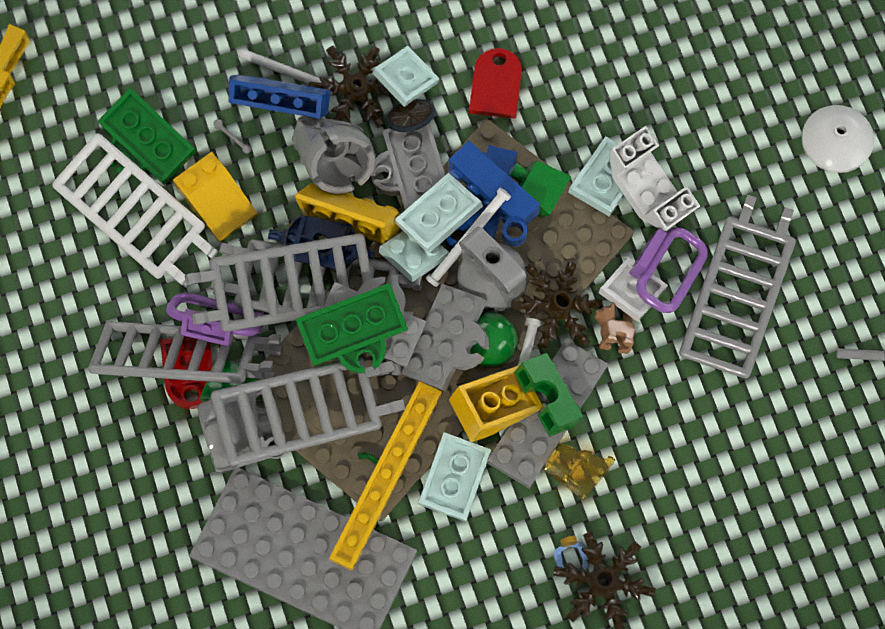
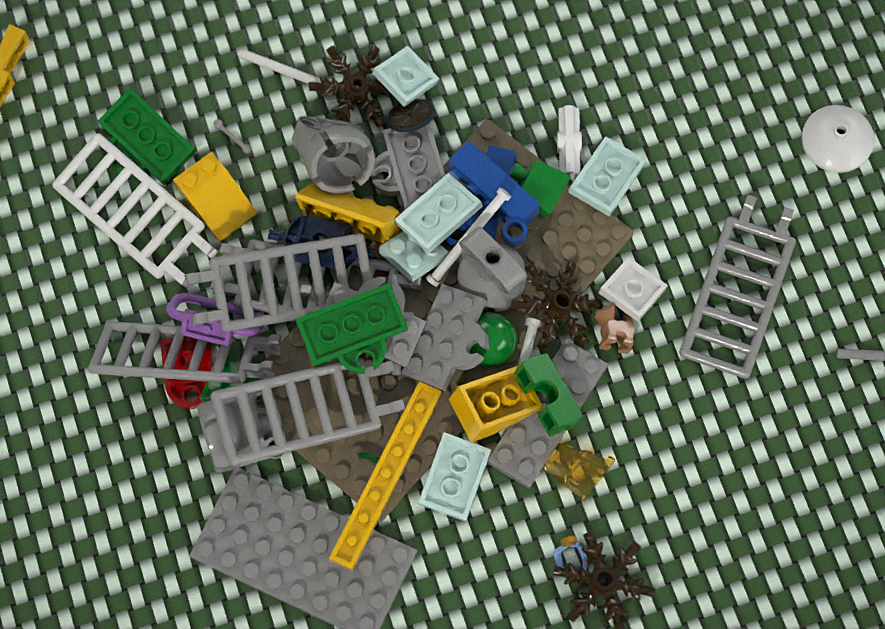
blue hinge [228,75,331,119] -> none
red tile [469,48,522,119] -> none
white slope [610,126,700,231] -> none
medium lavender bar [629,227,708,313] -> none
none -> white piece [557,105,582,180]

